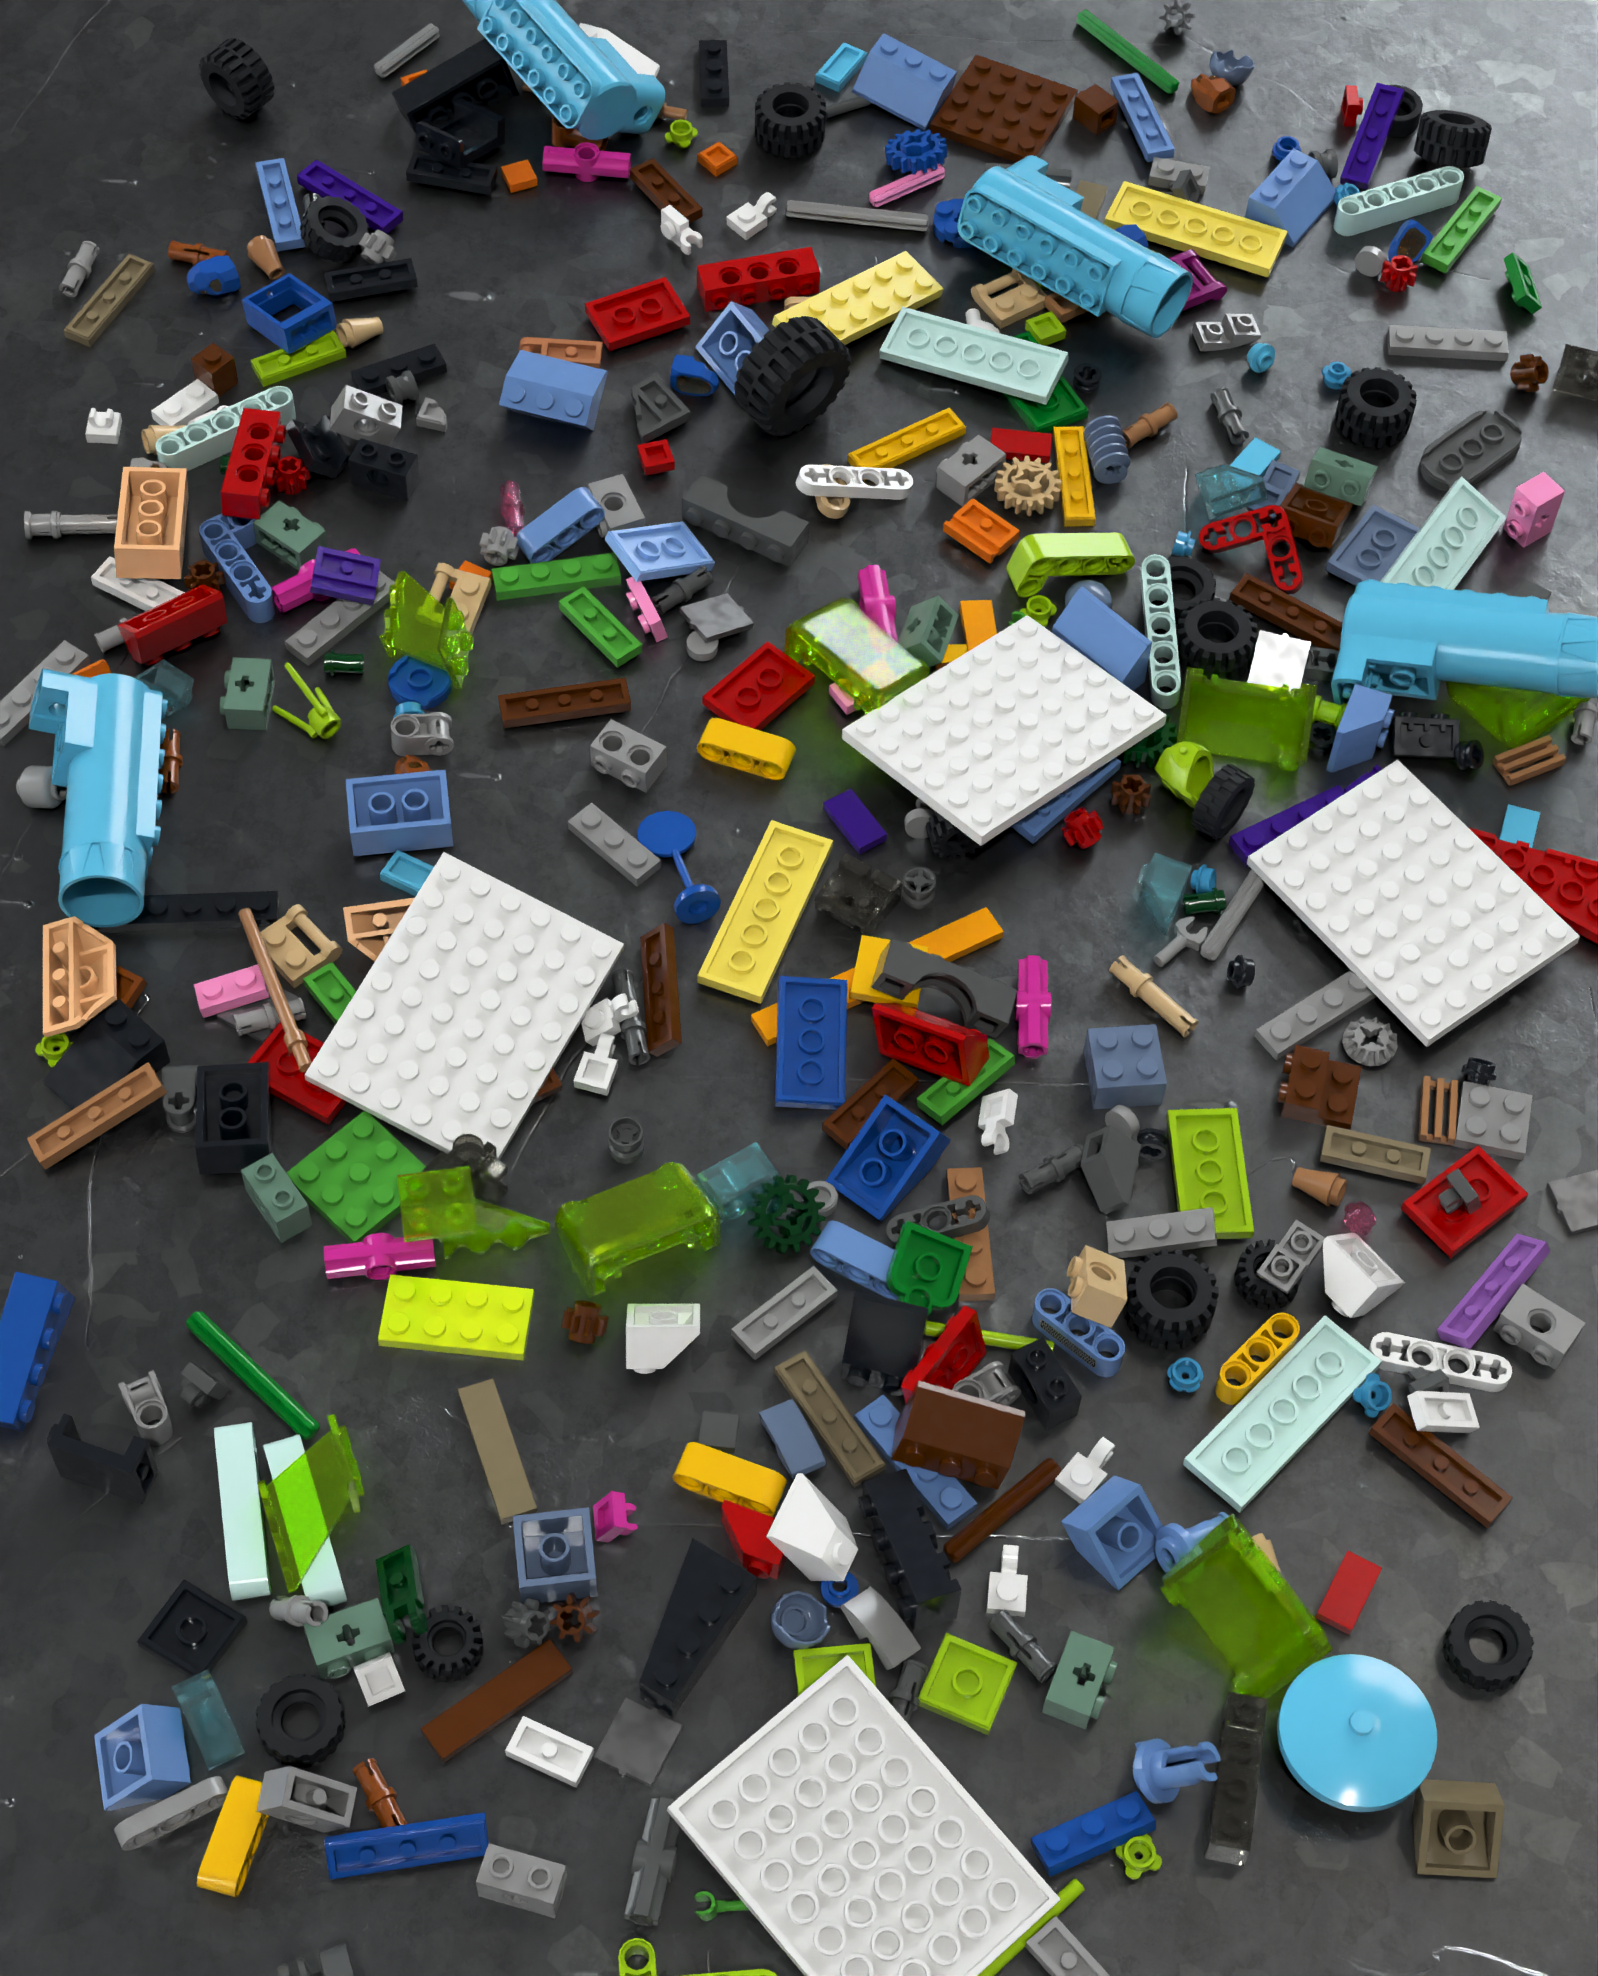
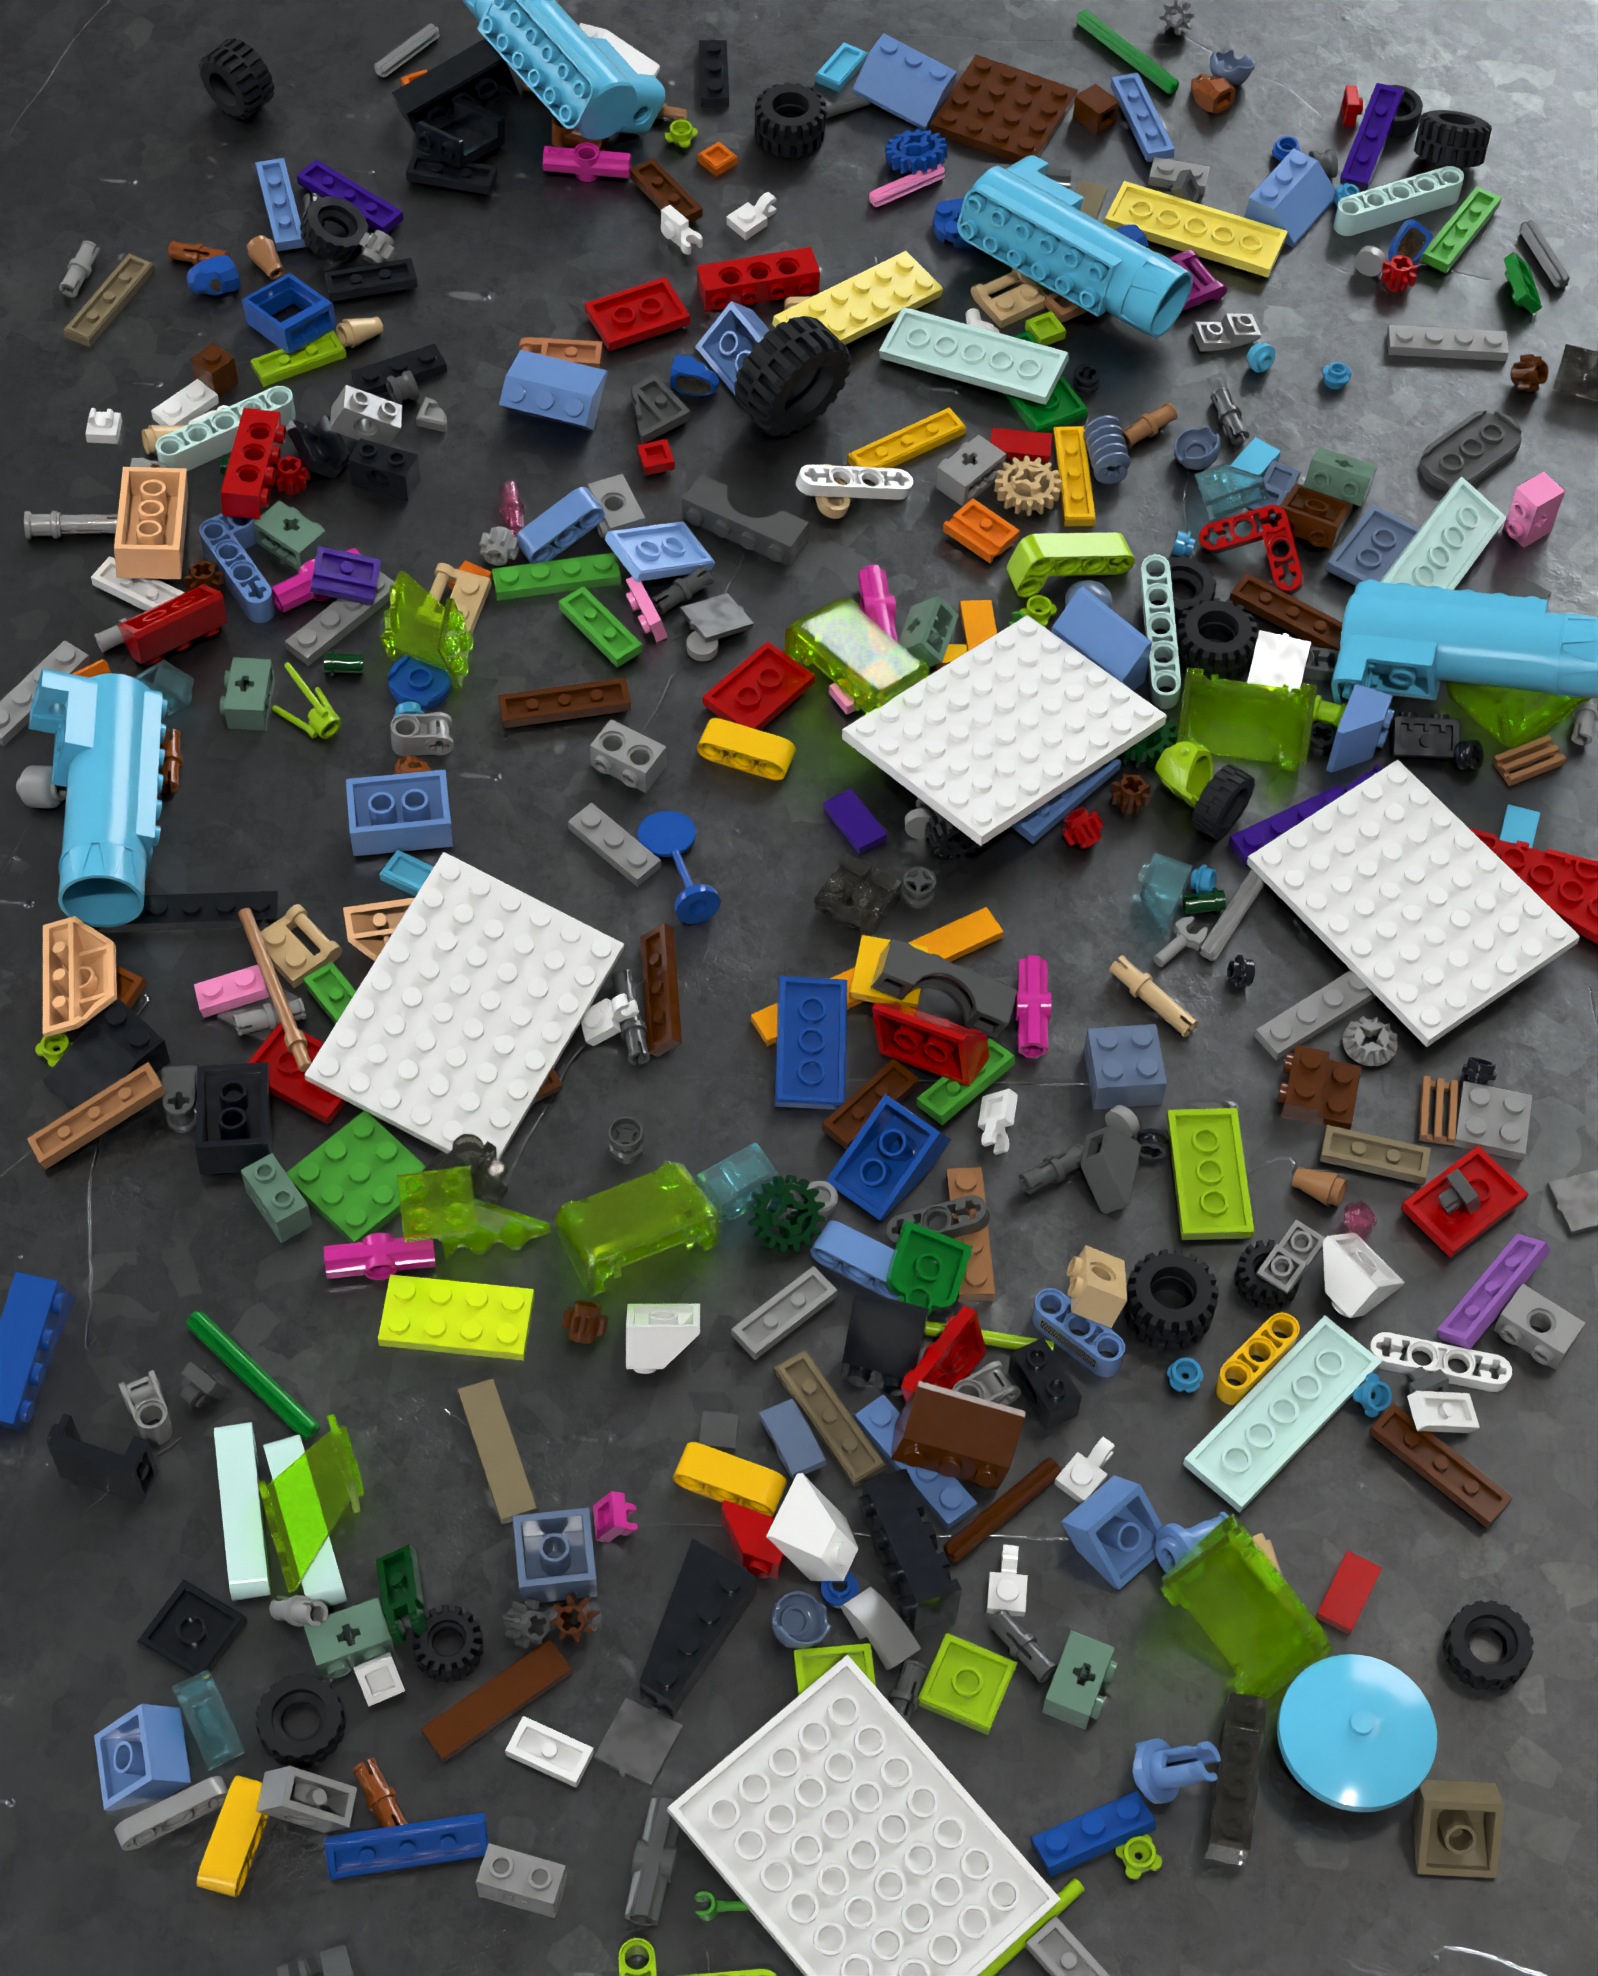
orange tile [501,159,538,193] -> none
white plate [574,1033,618,1096] -> none
light yellow plate [697,820,833,1004] -> none
light grey axle [786,200,929,232] -> none
light grey plate [1106,1207,1218,1259] -> none
black tyre [1335,367,1417,448] -> none
none -> sand blue hair [1174,426,1221,471]
none -> axle [1520,220,1570,289]

